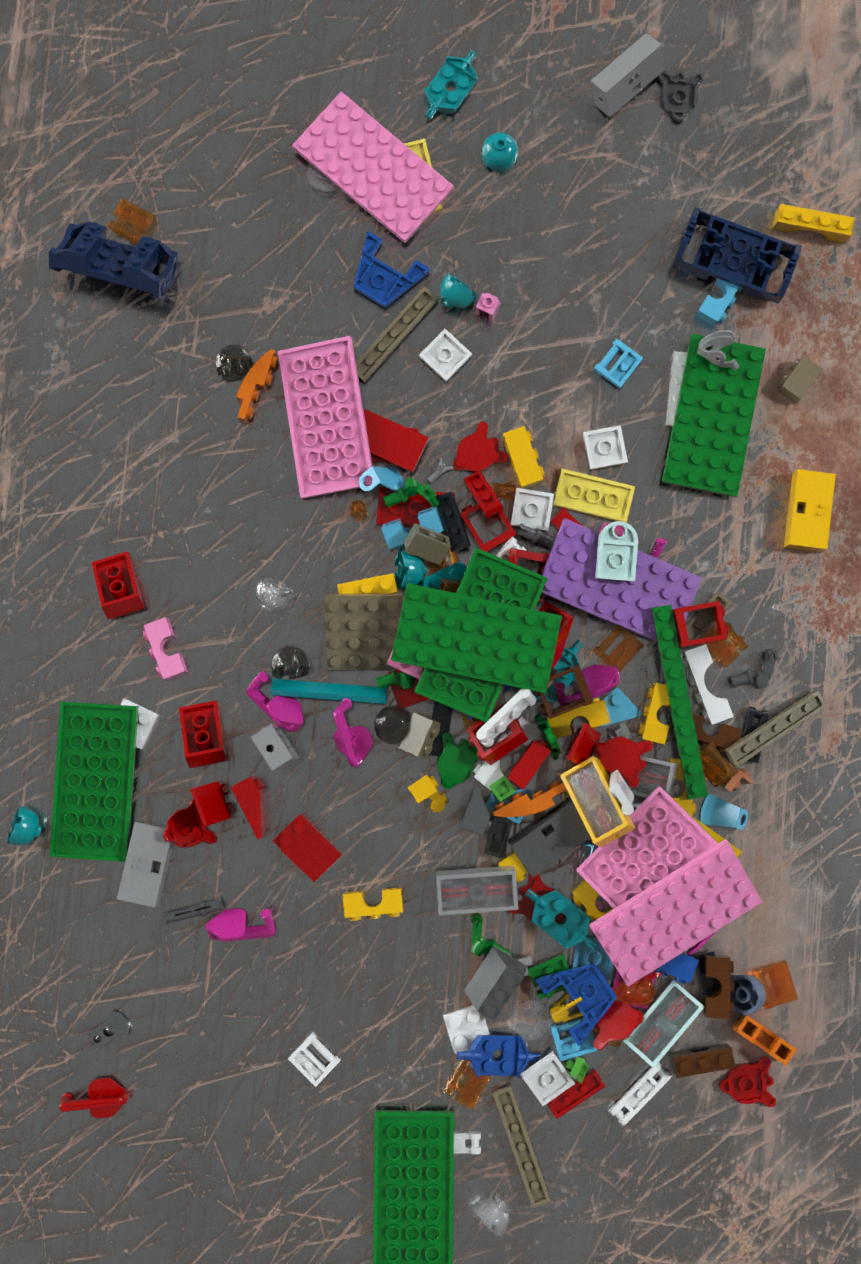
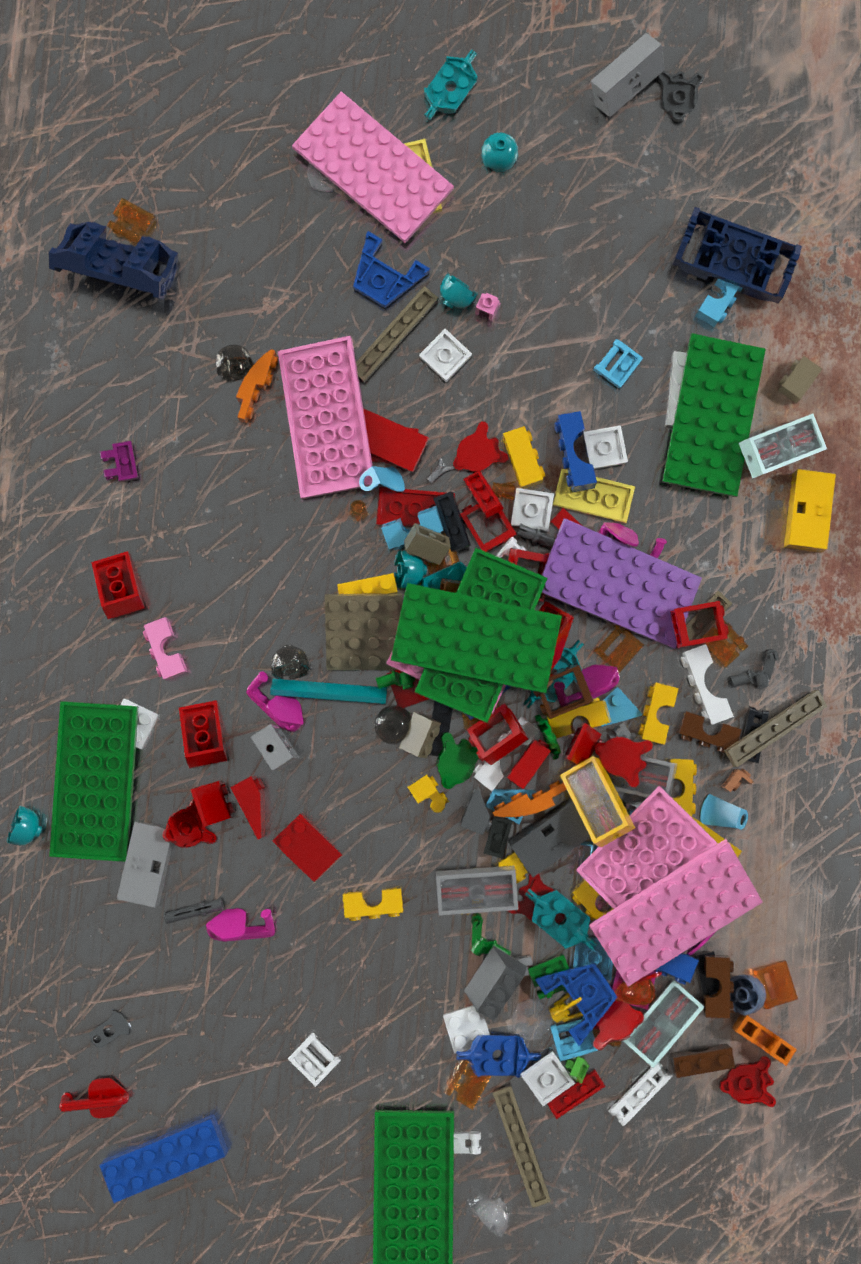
clear cylinder [255,576,295,612] -> none
dark pink piece [333,698,373,767] -> none
green pin [384,478,439,508] -> none
white plate [476,688,537,747] -> none
bright green tile [489,776,516,802] -> none
light aqua plate [595,521,638,582] -> none
white plate [609,769,634,815] -> none
green plate [651,605,708,800] -> none
light grey helmet [697,330,739,370] -> none
clear orange plate [699,742,739,787] -> none
yellow arch [772,204,855,243] -> none
none -> blue brick [99,1114,228,1203]
none -> magenta plate [100,441,139,482]
none -> blue arch [554,411,597,492]
none -> brick [739,414,827,478]

